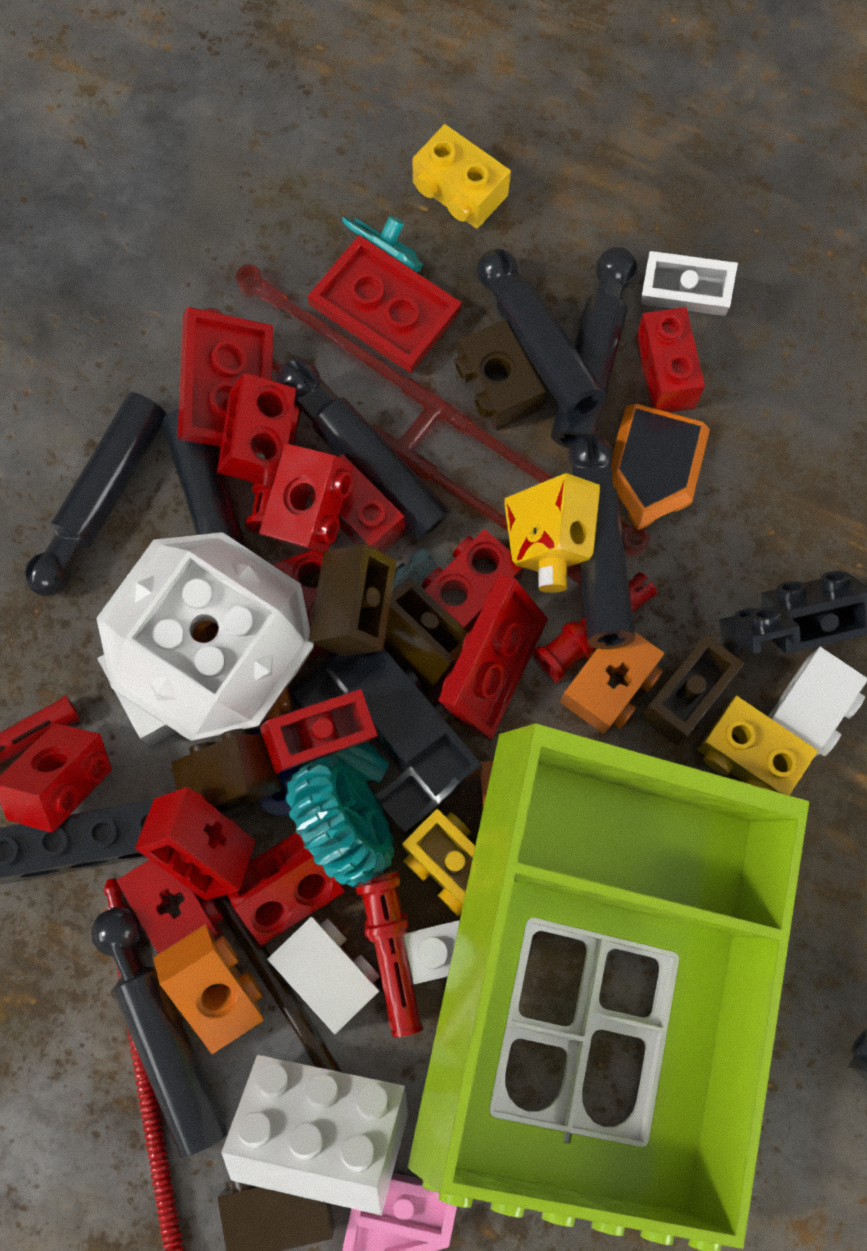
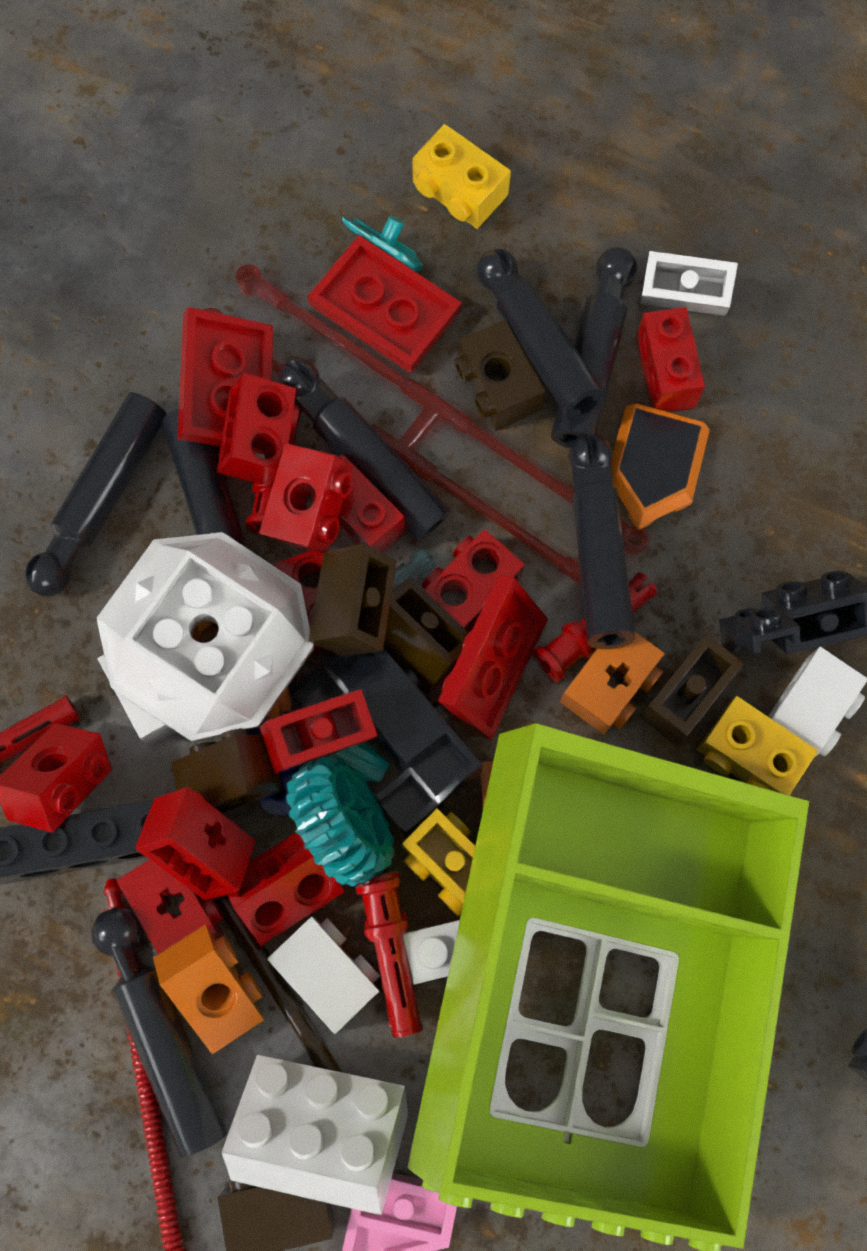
yellow torso [505,473,600,593] -> none

